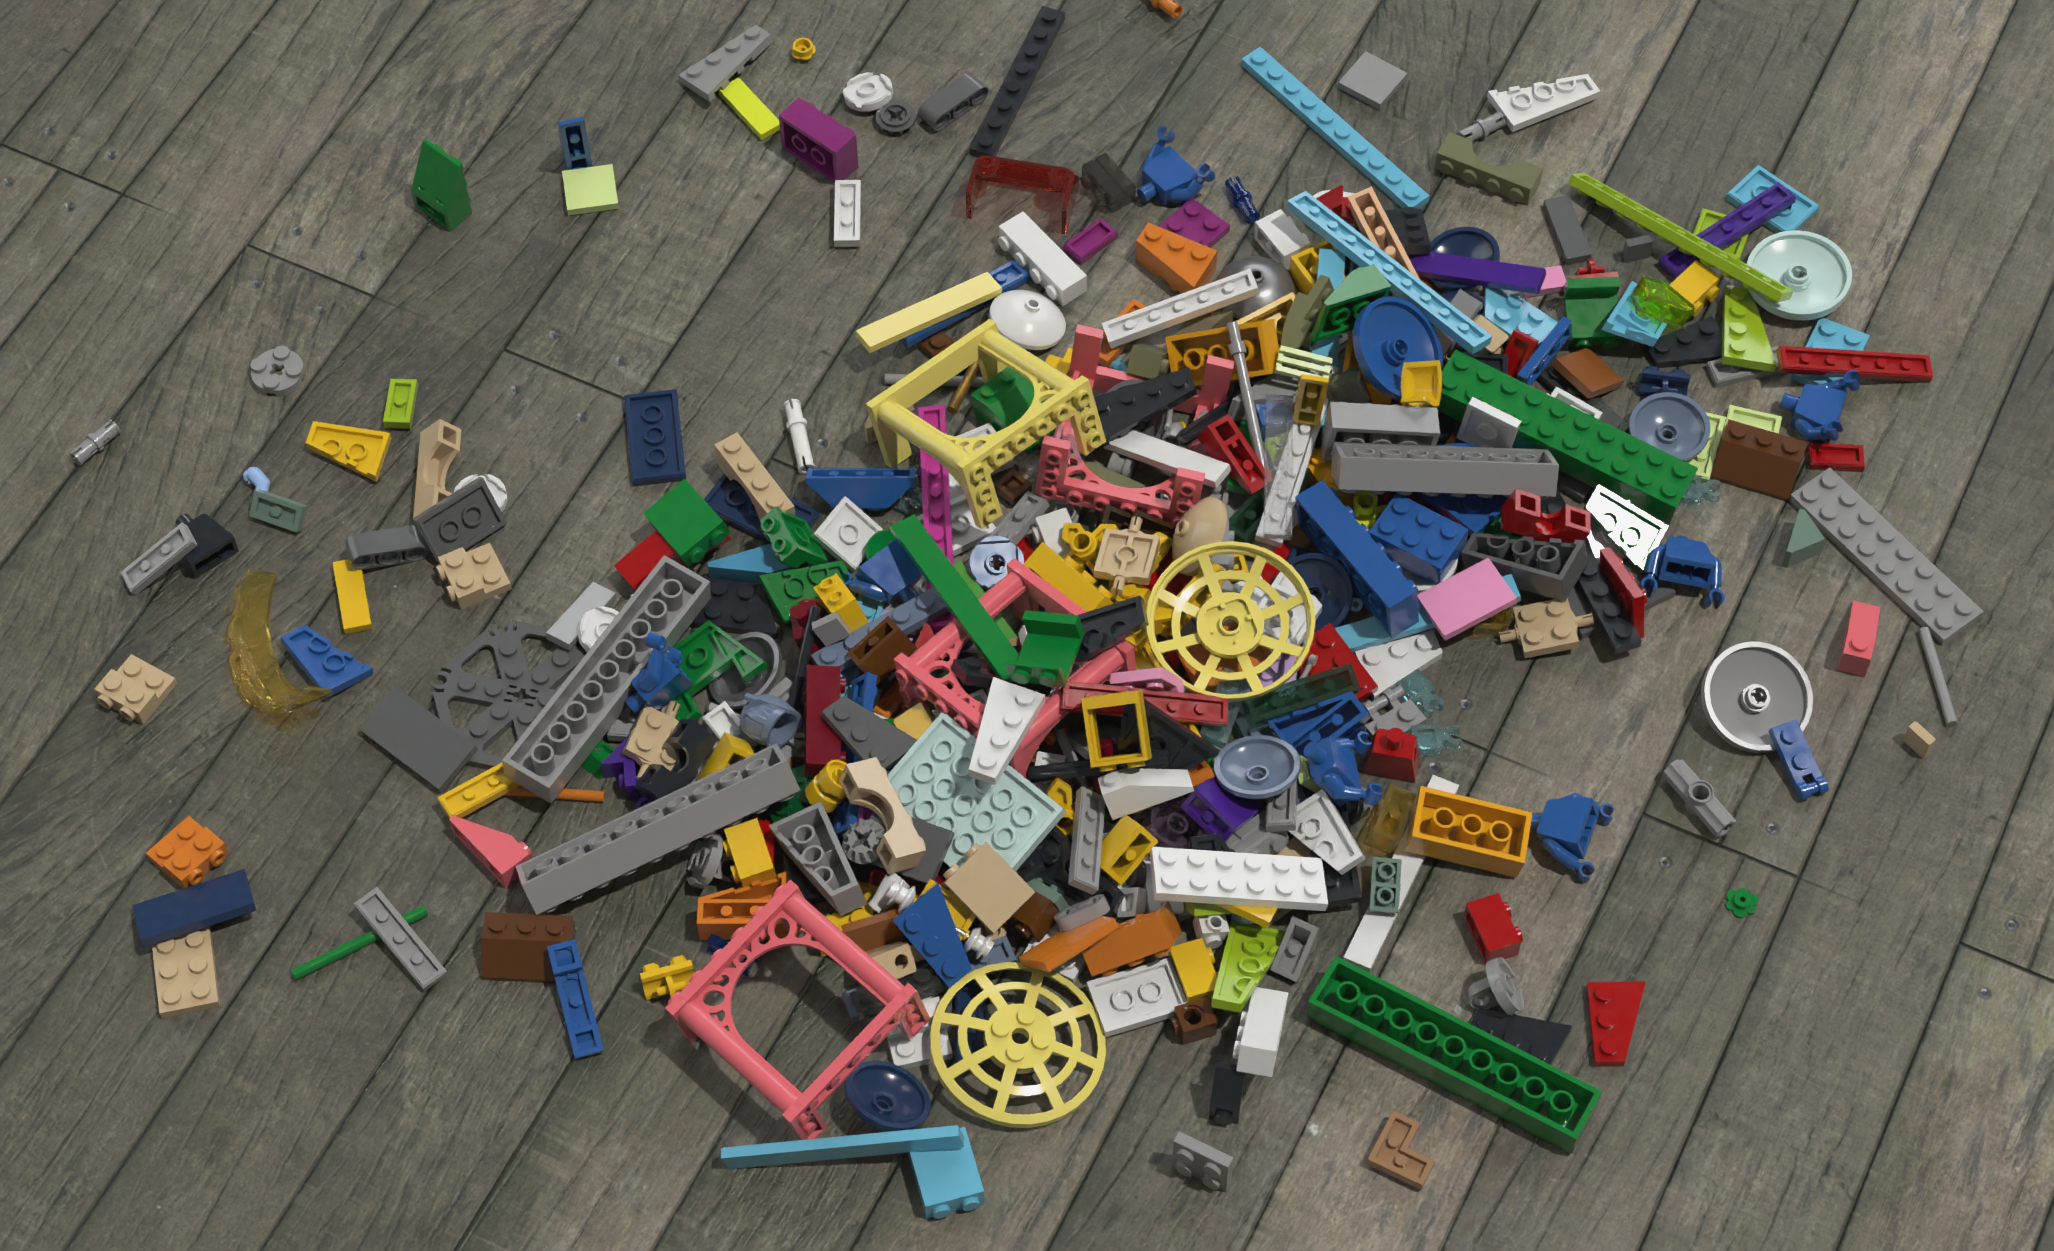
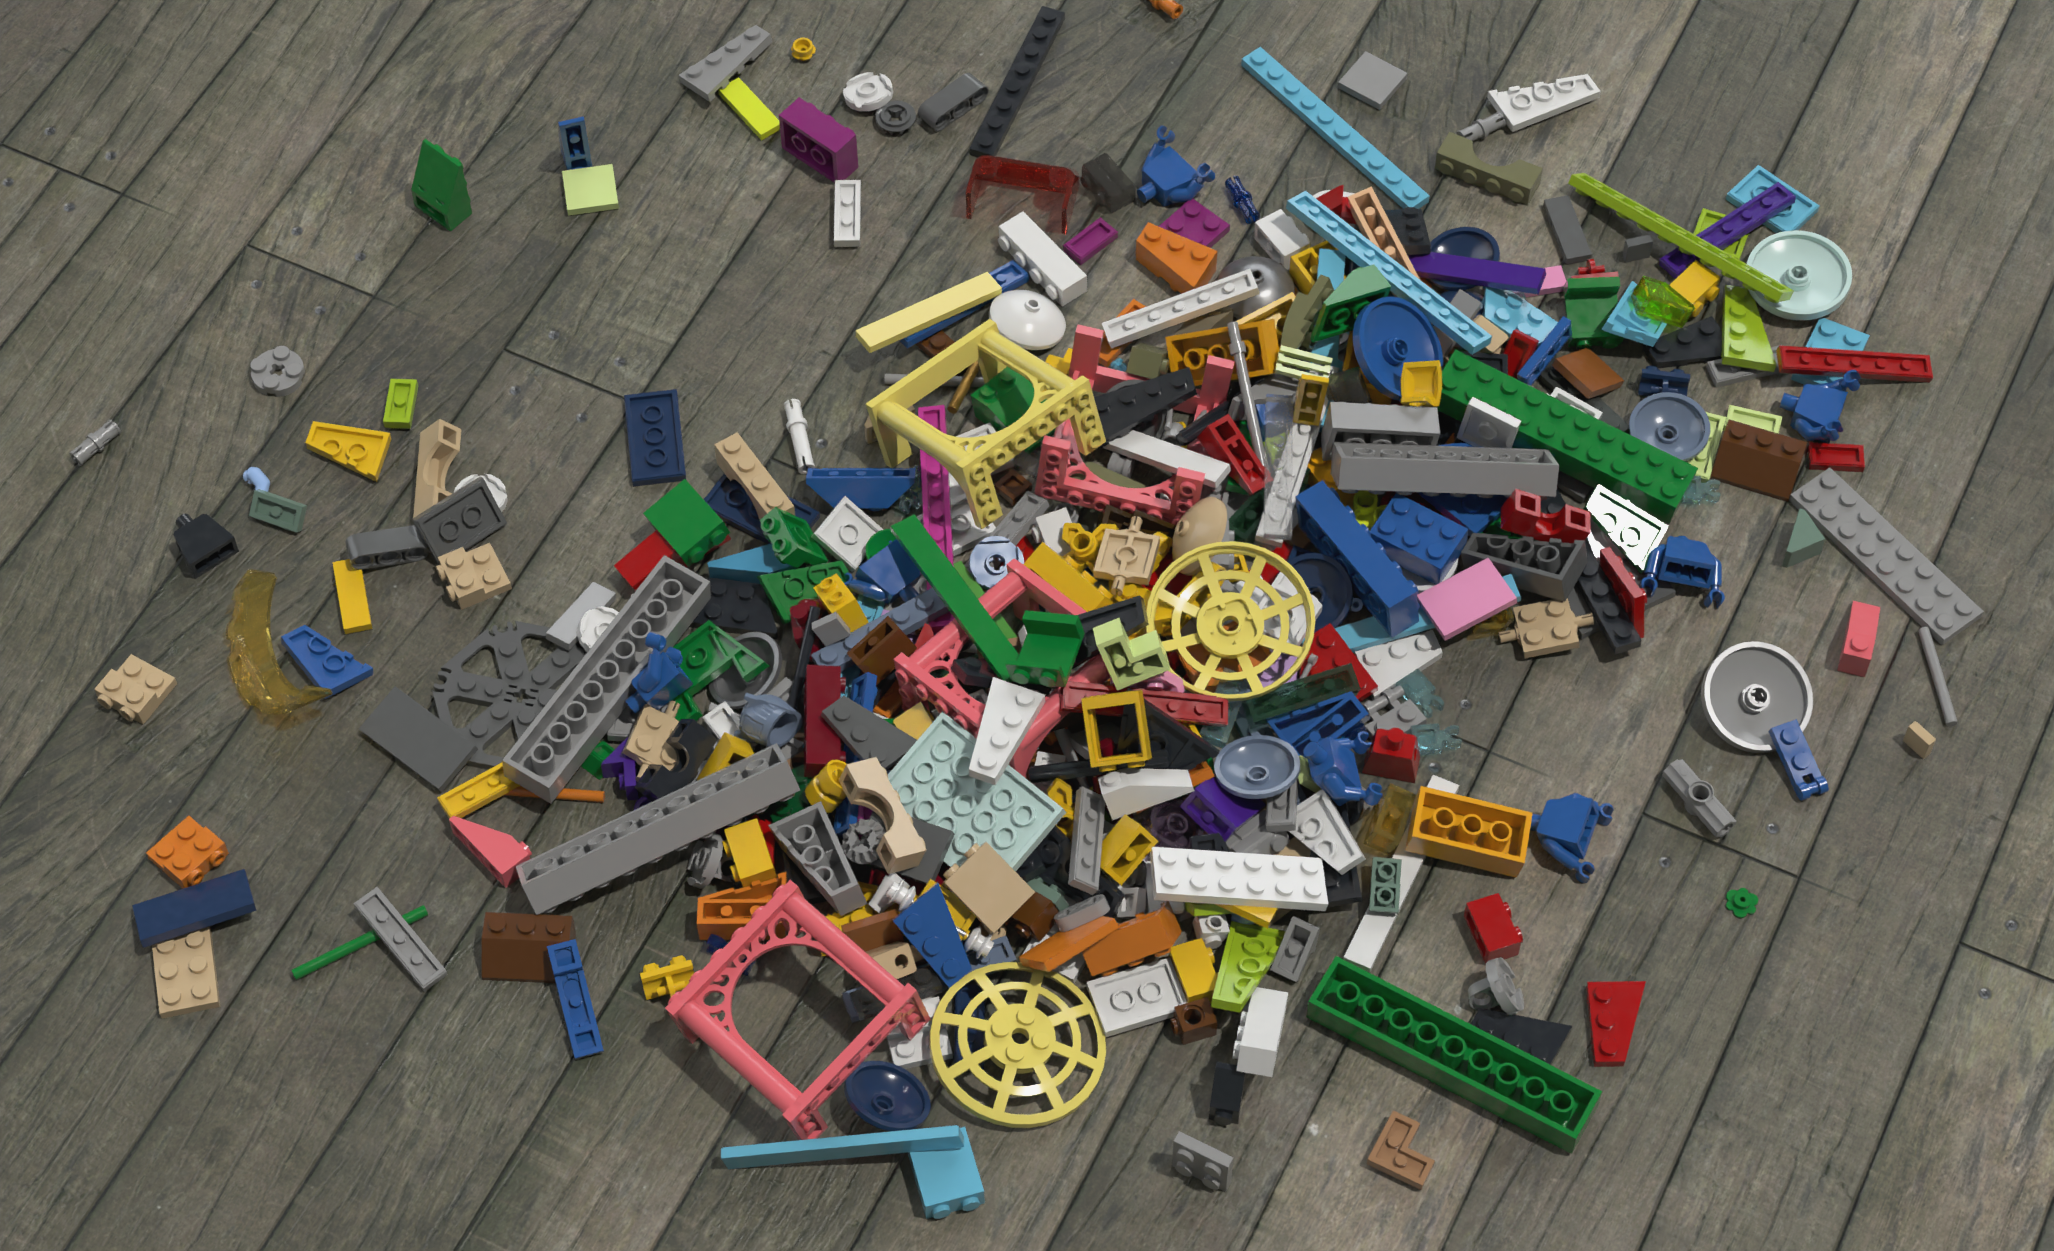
light grey tile [120,523,197,595] -> none
none -> yellowish green brick [1093,618,1171,690]

